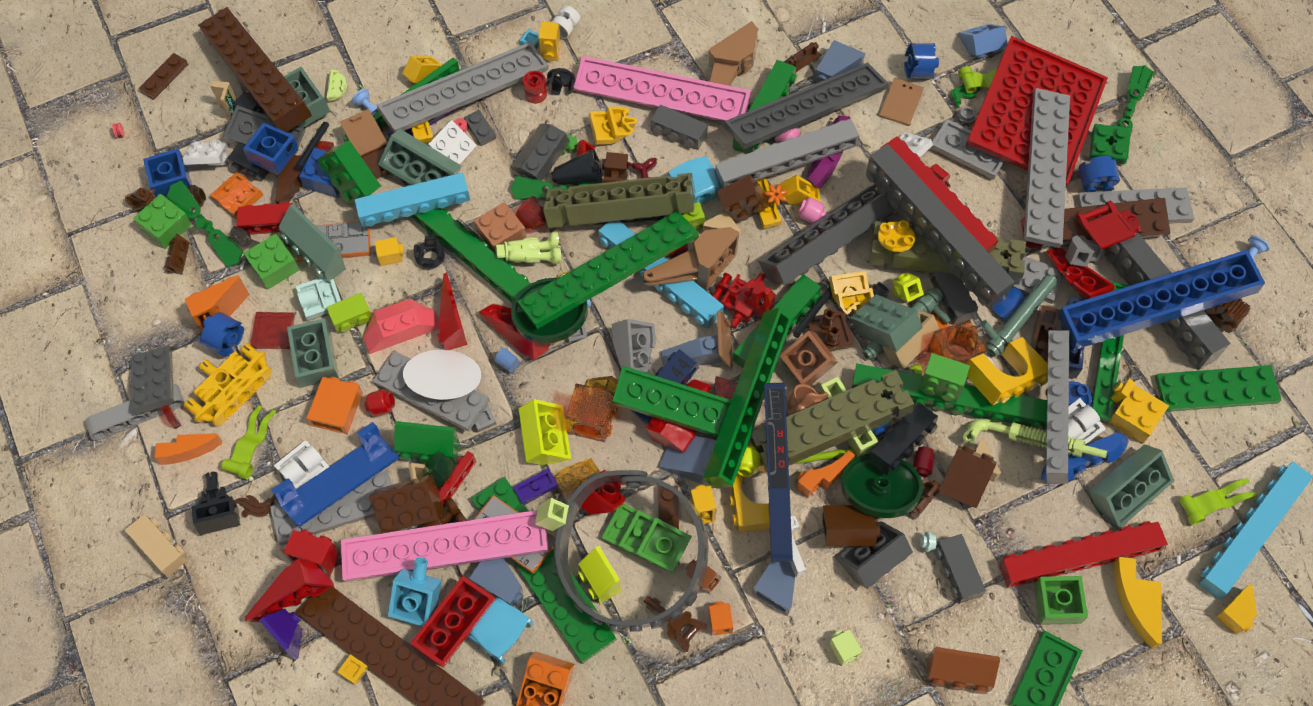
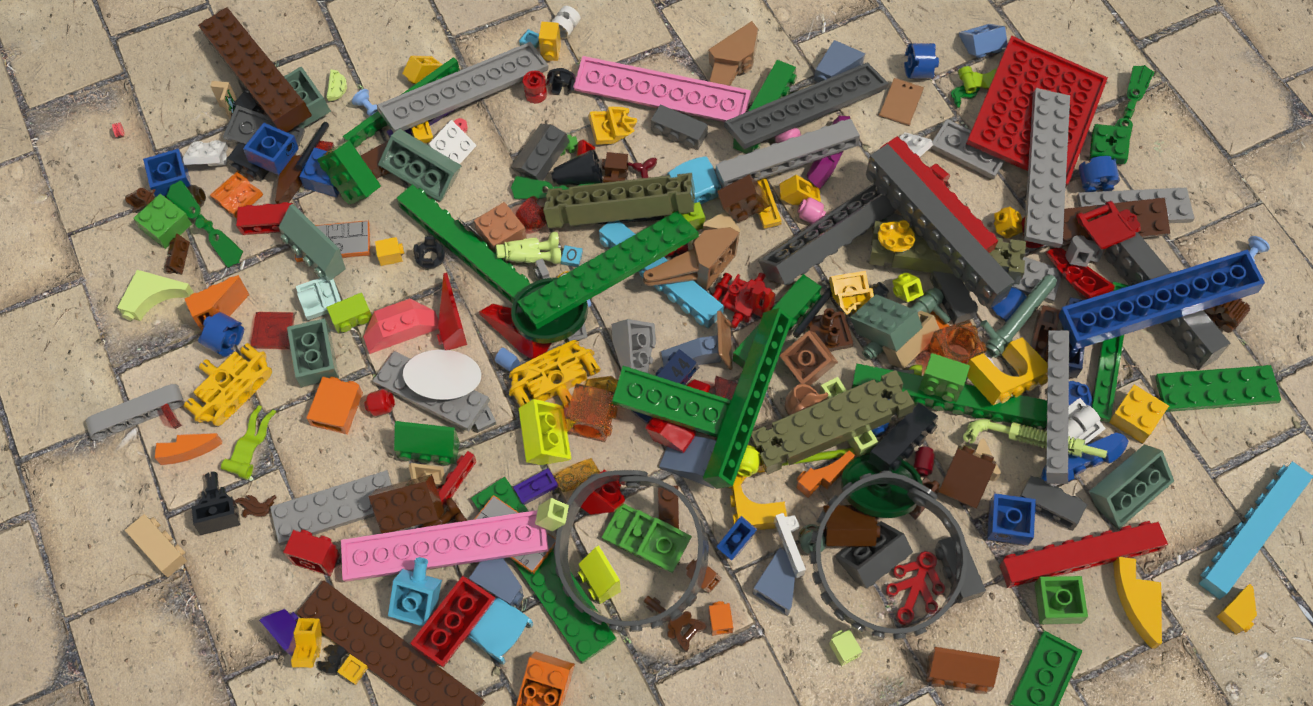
dark grey plate [132,345,174,415] -> none
reddish brown plate [139,53,189,100] -> none
clear smoke piece [228,226,260,247] -> none
bright green brick [244,234,300,290] -> none
red wedge [245,559,334,622] -> none
blue bracket [271,422,399,527] -> none
white plate [274,440,329,489] -> none
medium nougat container [340,109,388,156] -> none
medium azure brick [355,173,470,227] -> none
clear green brick [421,451,455,487] -> none
dark grey plate [464,110,496,146] -> none
yellow brick [690,485,717,524] -> none
orange plant [764,184,788,206] -> none
beam [764,383,793,562] -> none
reddish brown hinge [784,42,821,73] -> none
light aqua plate [920,531,937,552] -> none
light grey plate [958,107,976,124] -> none
yellow plate [1111,378,1136,403] -> none
lime flag [1179,478,1258,526] -> none
none -> yellowish green arch [117,270,194,321]
none -> yellow brick [291,618,322,668]
none -> black piece [317,644,347,676]
none -> yellow piece [509,340,601,408]
none -> light grey plate [534,258,550,279]
none -> medium azure tile [561,245,583,267]
none -> blue slope [716,516,757,561]
none -> sand green head [798,524,826,554]
none -> dark grey piece [809,471,968,640]
none -> red plant [886,551,945,625]
none -> blue brick [987,493,1036,545]
none -> yellow brick [994,207,1023,239]
none -> dark grey brick [1020,476,1087,531]

